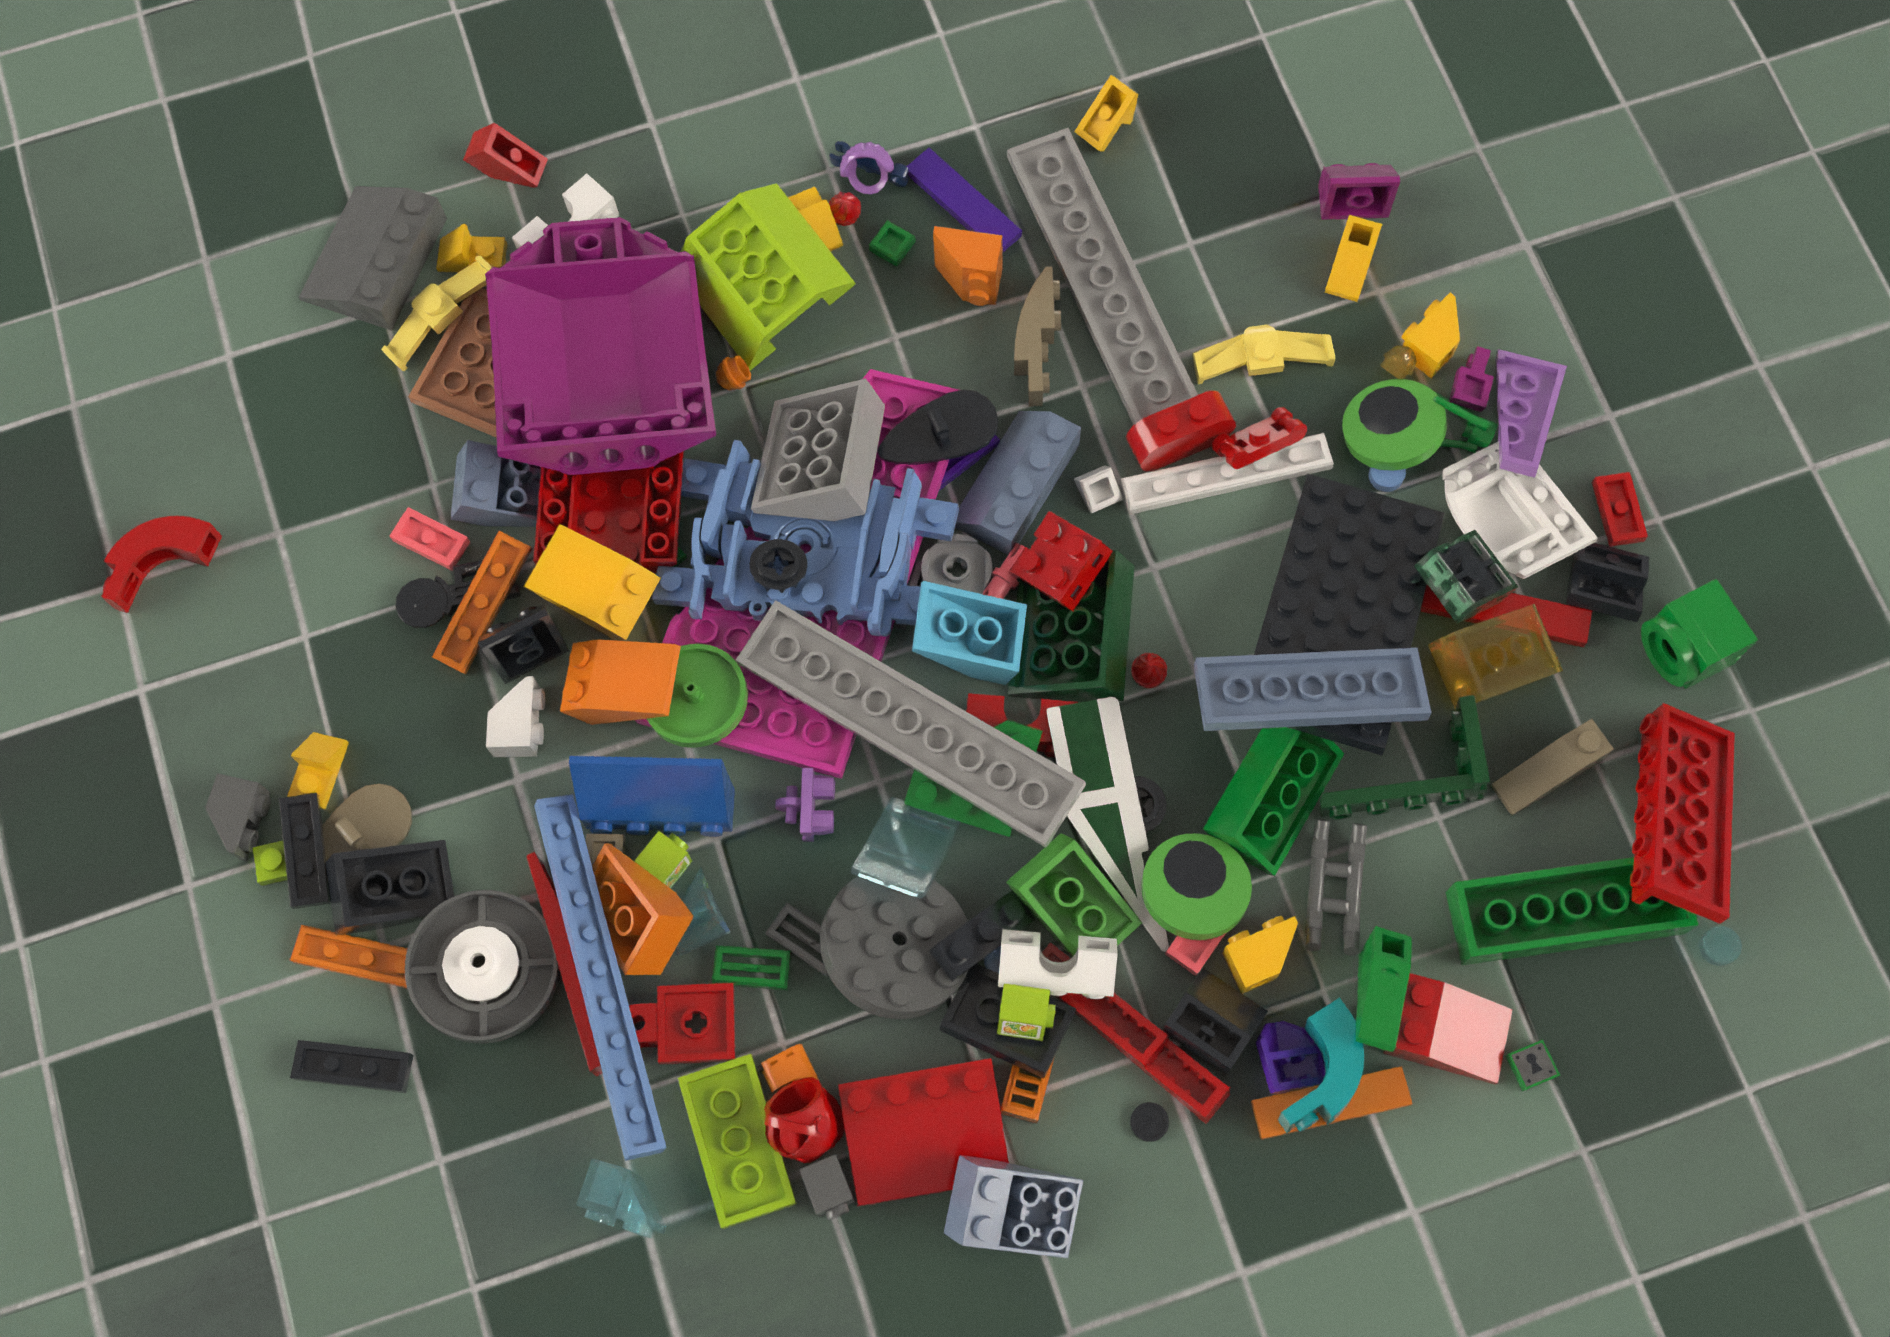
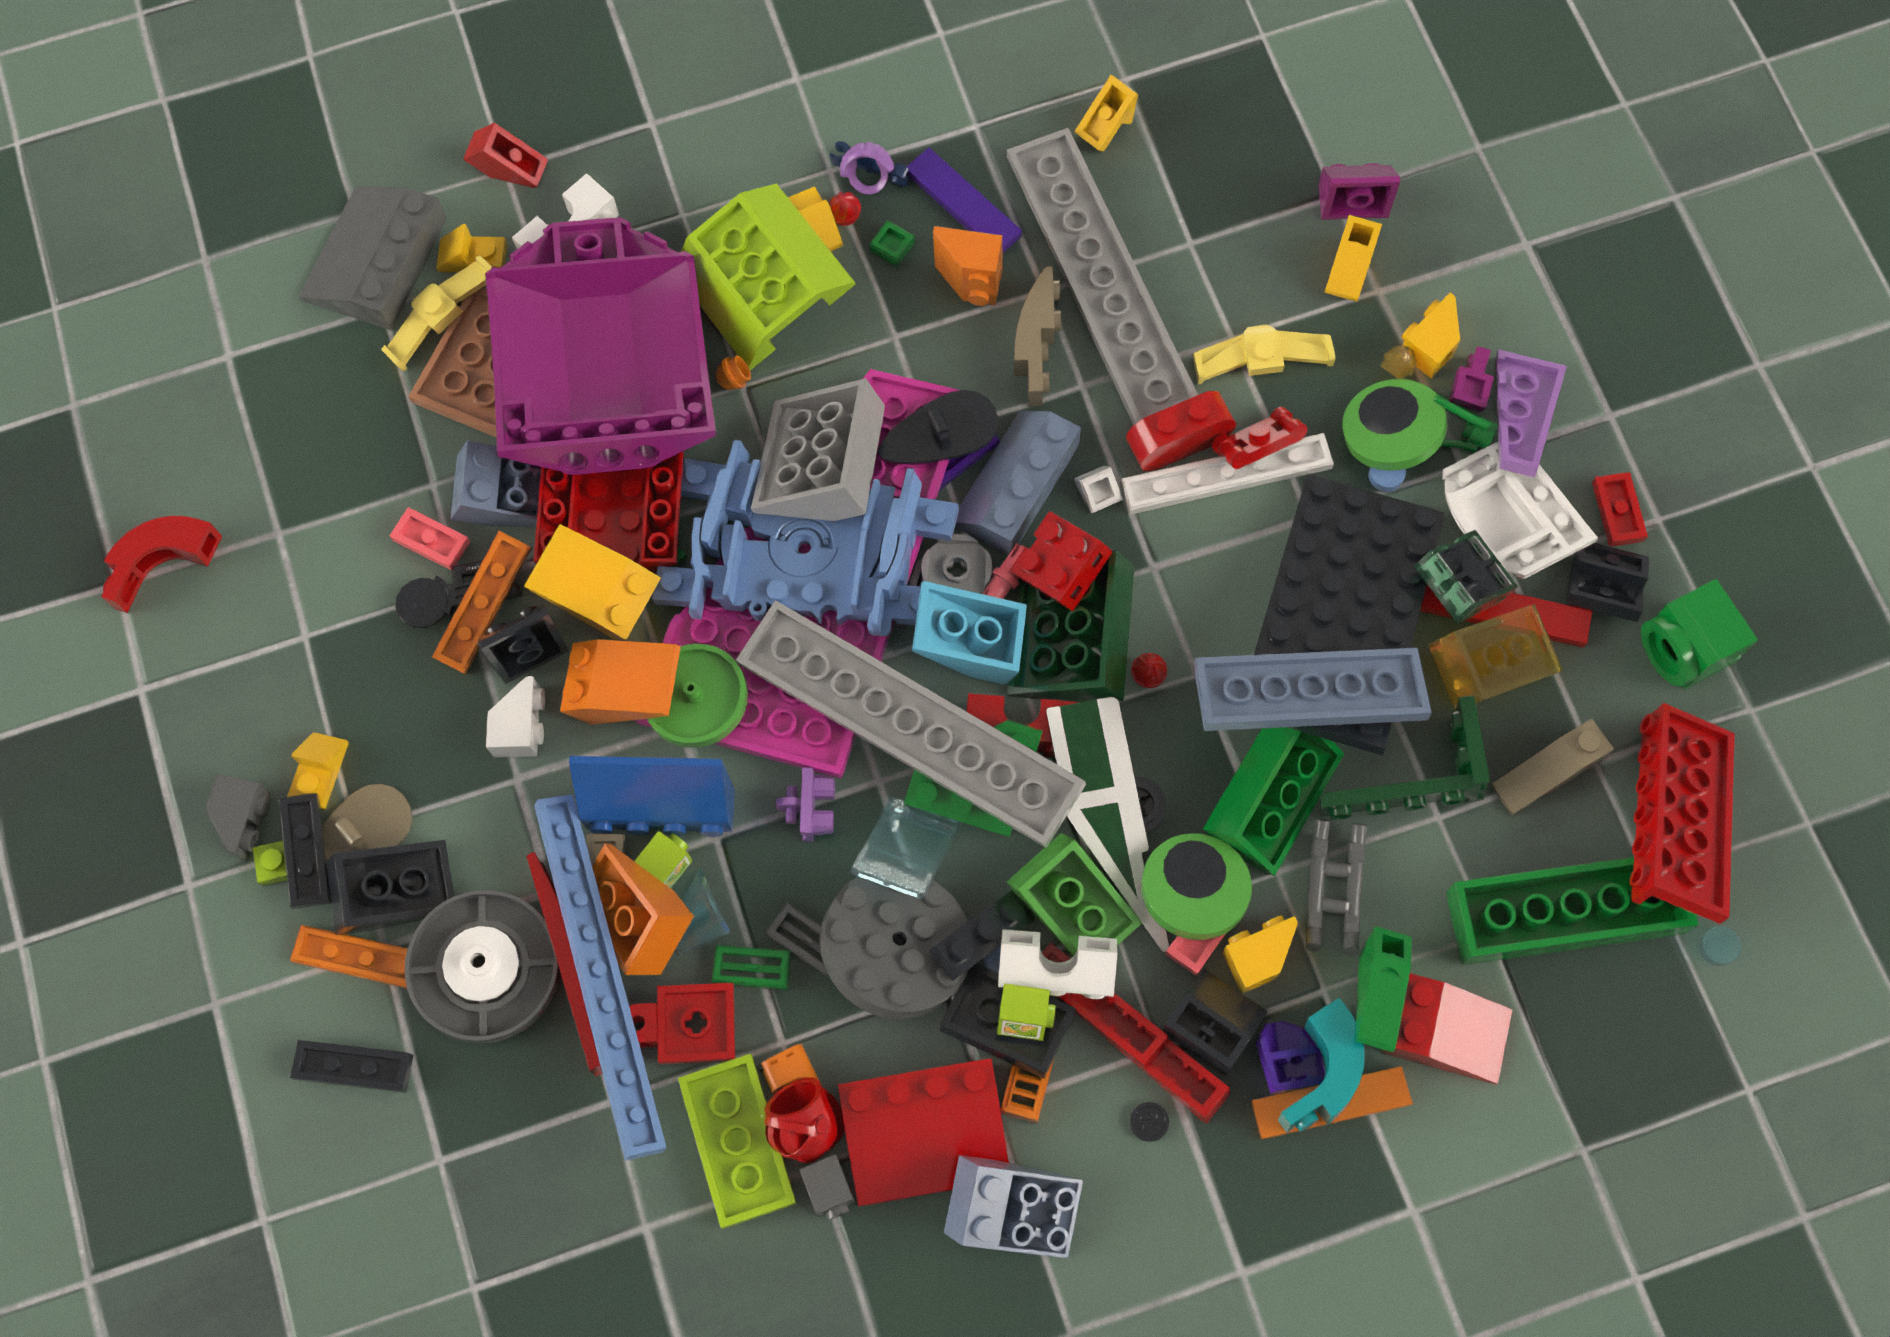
clear light blue slope [576,1158,666,1238] -> none
black gear [749,539,807,593] -> none
tile [1505,1040,1560,1092] -> none

